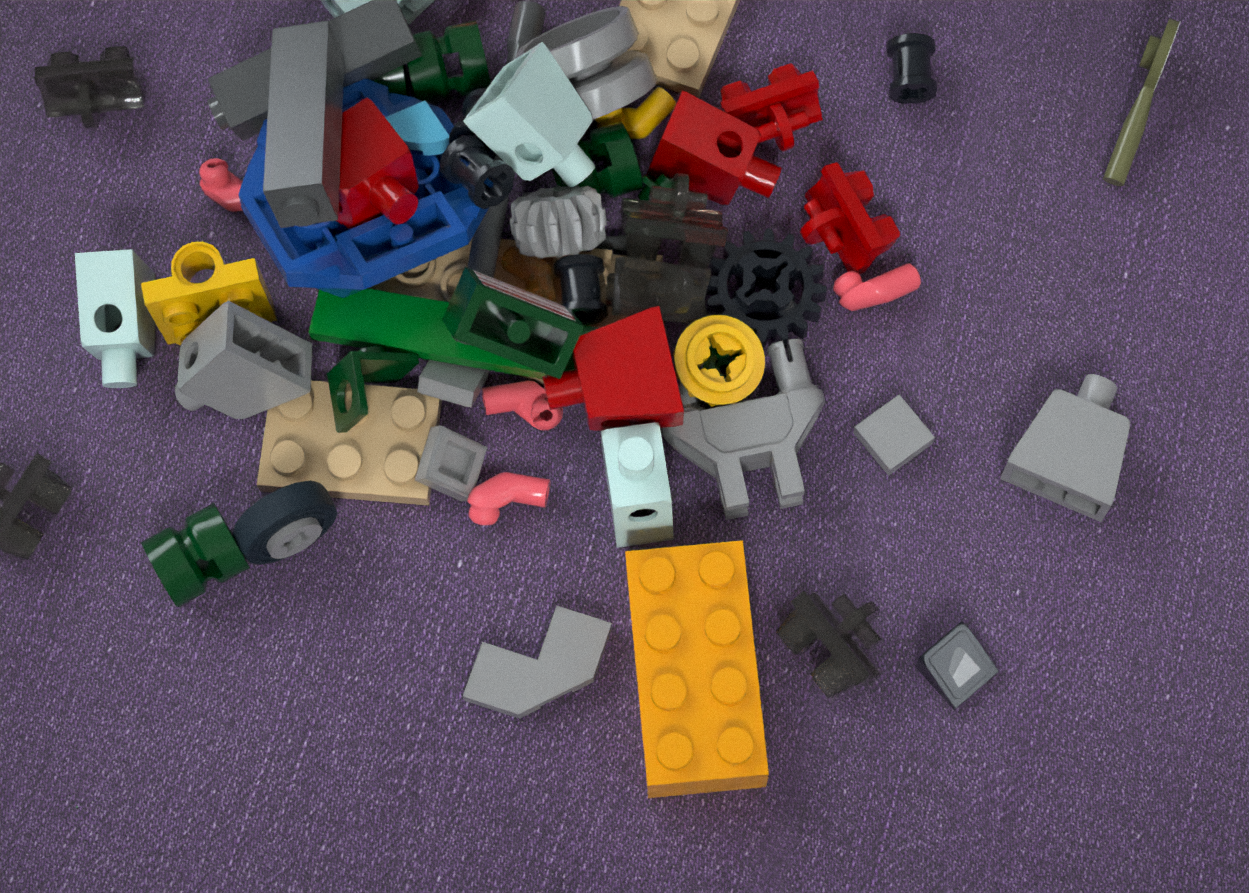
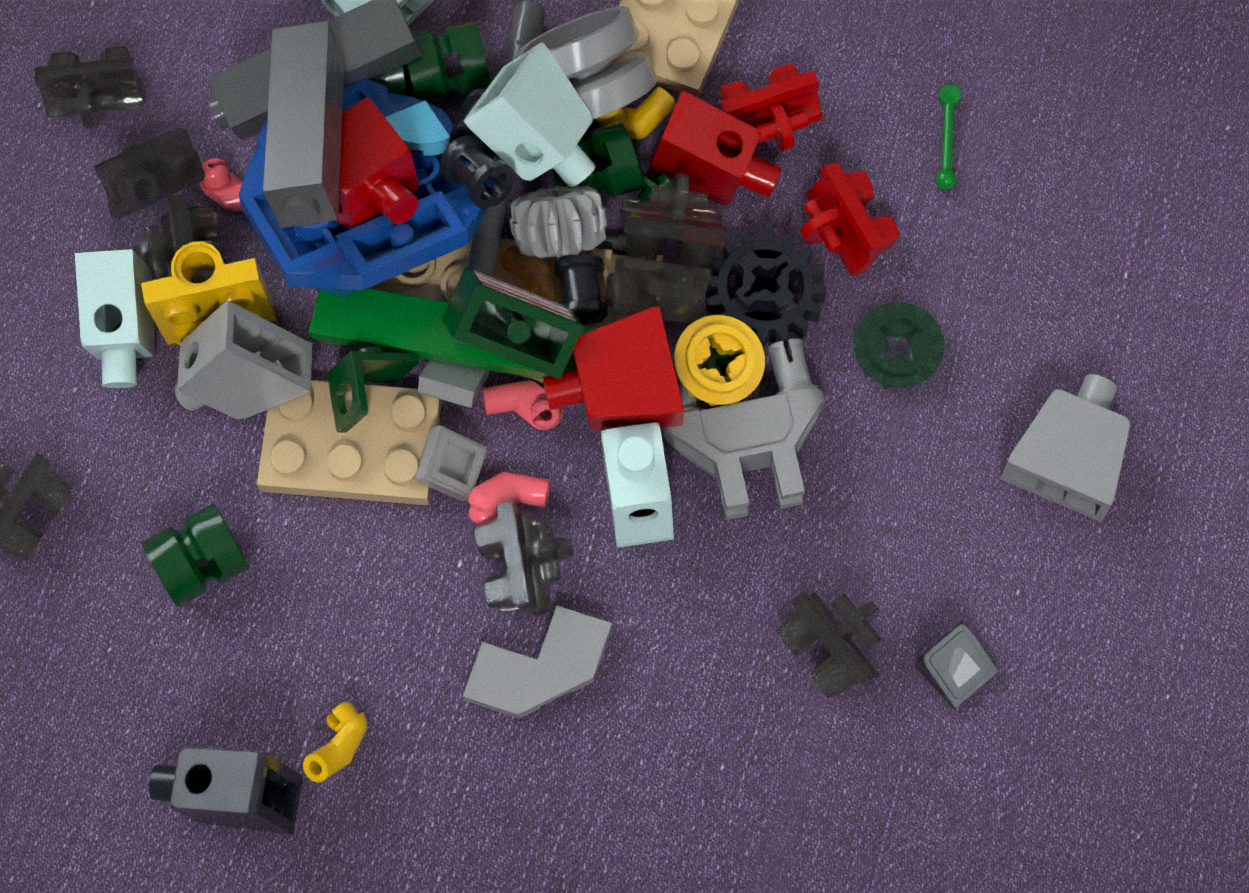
black wheel [233,481,338,565] -> none
light orange brick [625,540,769,798] -> none
coral arm [833,263,921,311] -> none
light grey tile [853,394,935,476] -> none
black bush [886,33,937,104] -> none
olive piece [1103,18,1180,186] -> none
none -> clear smoke hips [94,127,205,219]
none -> clear smoke hips [132,194,226,283]
none -> black torso [149,748,303,835]
none -> yellow arm [303,702,368,782]
none -> clear smoke hips [474,501,574,616]
none -> clear green gear [854,302,944,391]
none -> green hinge [935,85,961,191]

